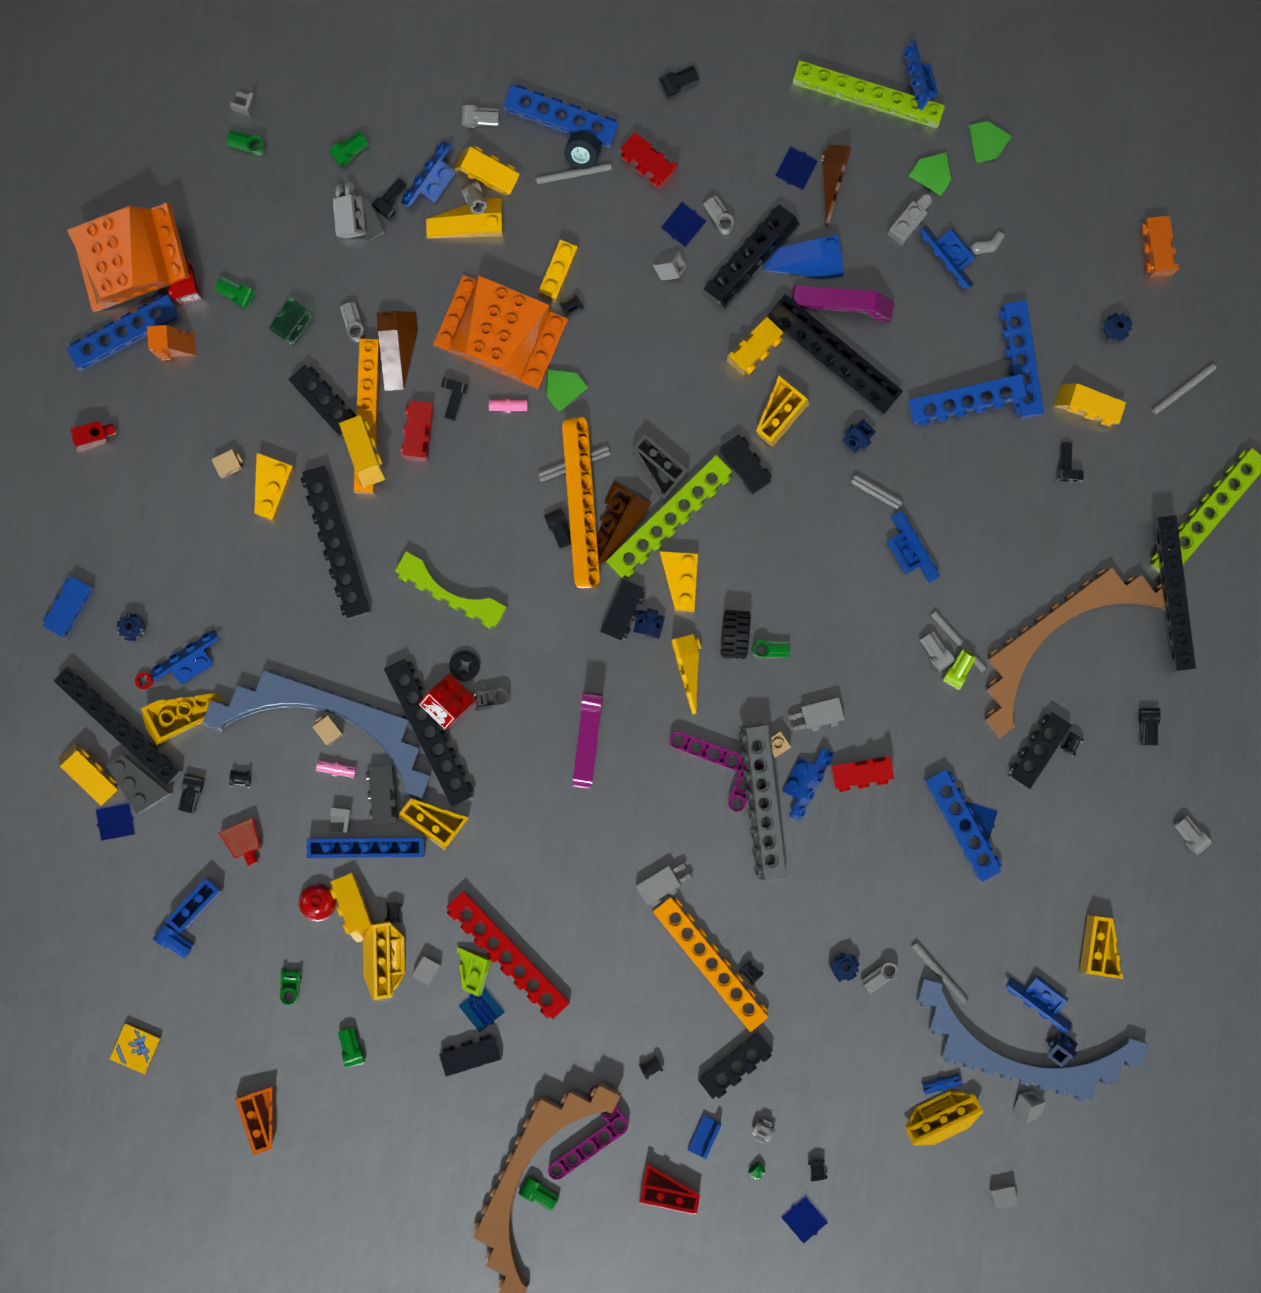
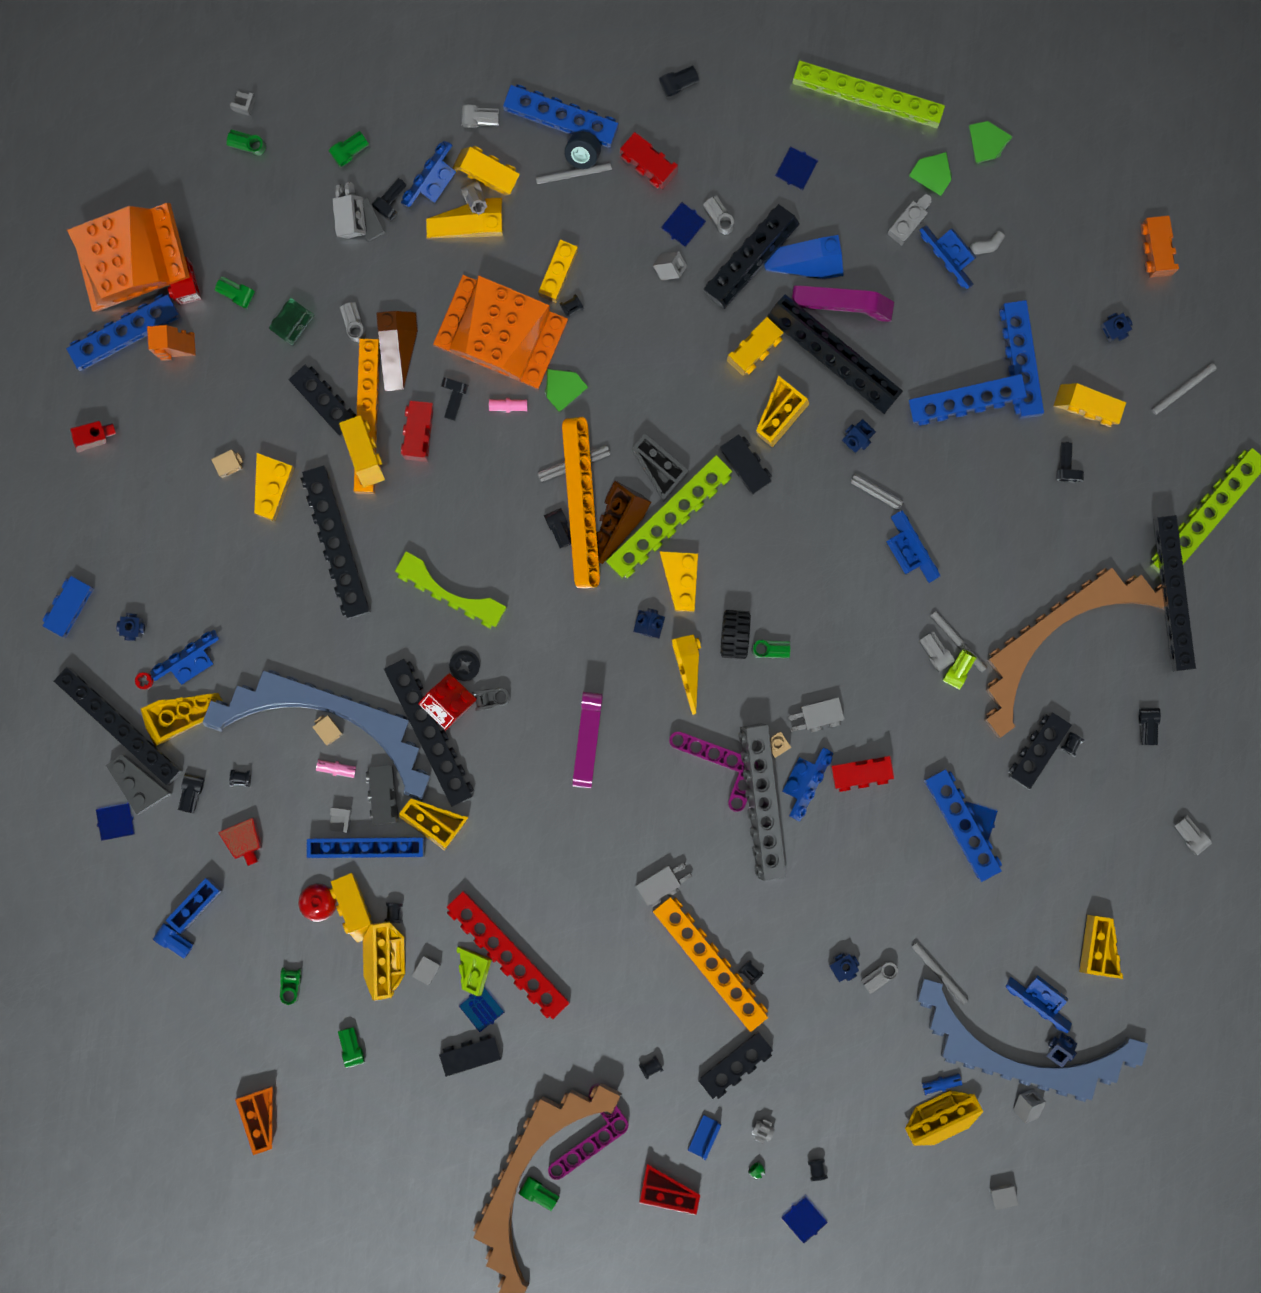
yellow wedge [59,742,118,806] -> none
yellow tile [110,1023,161,1074] -> none
black brick [600,579,646,642] -> none
reddish brown wedge [820,145,852,227] -> none
blue bracket [903,40,938,110] -> none

